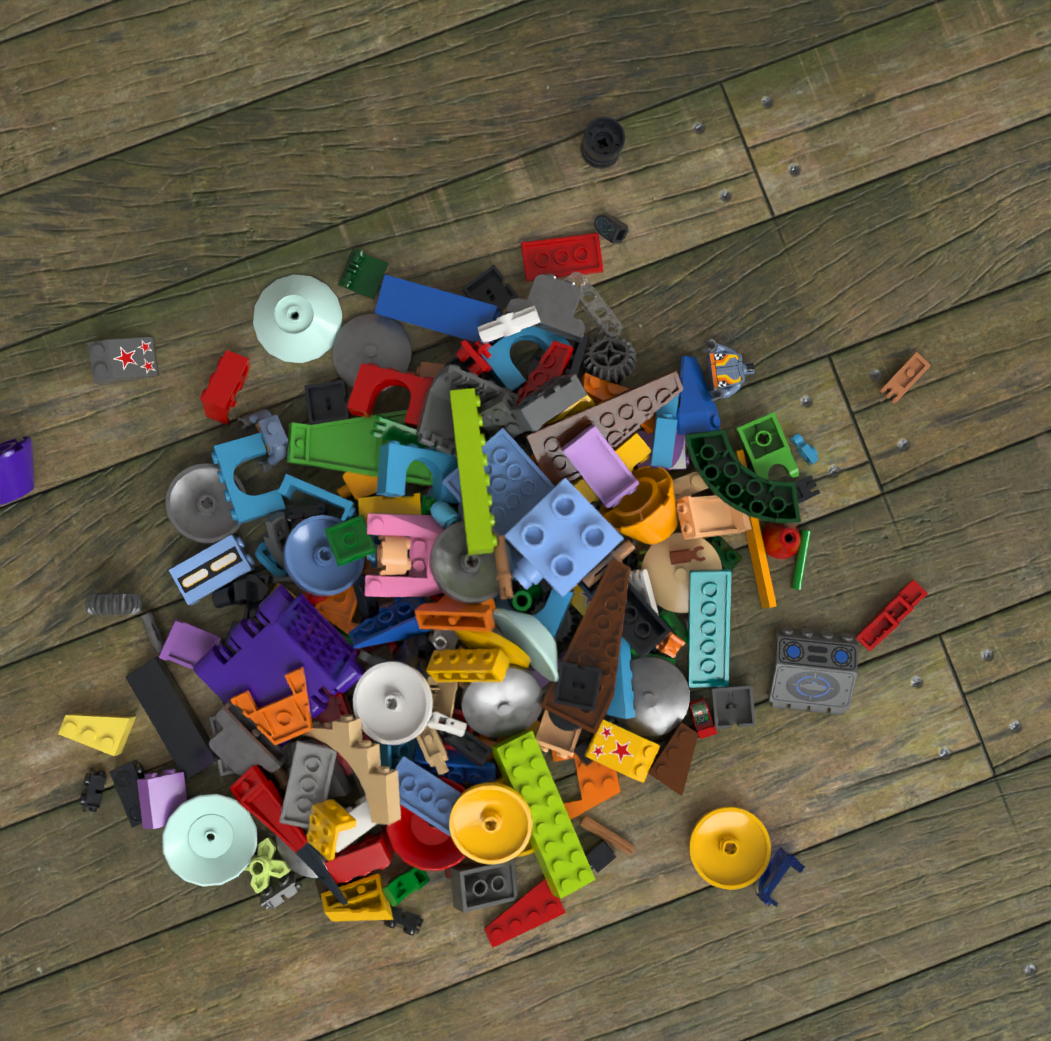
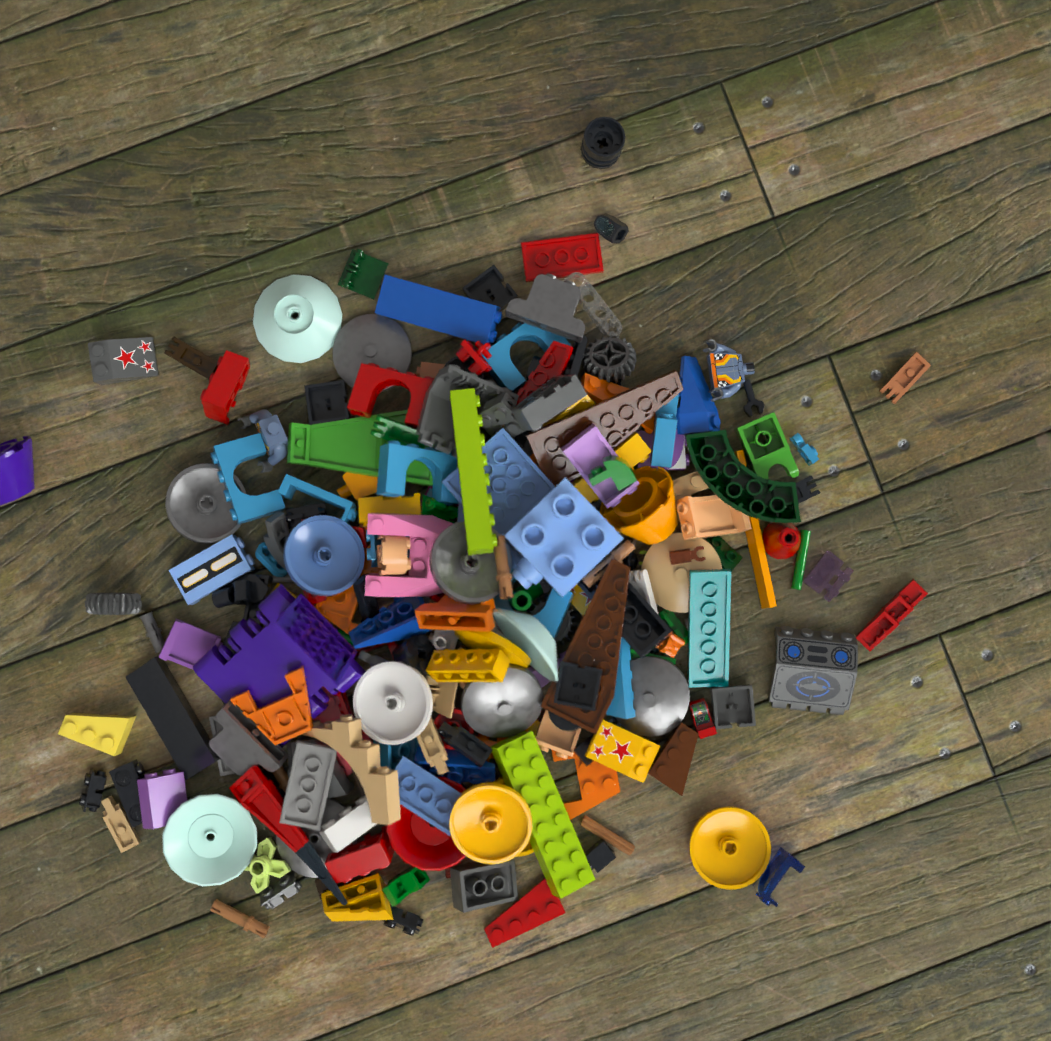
yellow bracket [307,799,357,861] -> none
green tile [324,515,377,567] -> none
white bar [428,712,467,737] -> none
medium azure brick [430,501,460,530] -> none
white piece [477,306,540,344] -> none
none -> tan hinge [101,795,141,853]
none -> dark brown hinge [164,337,218,380]
none -> medium nougat pin [210,899,270,938]
none -> brick [588,456,637,490]
none -> black bar [743,379,764,417]
none -> clear purple plate [802,550,854,602]

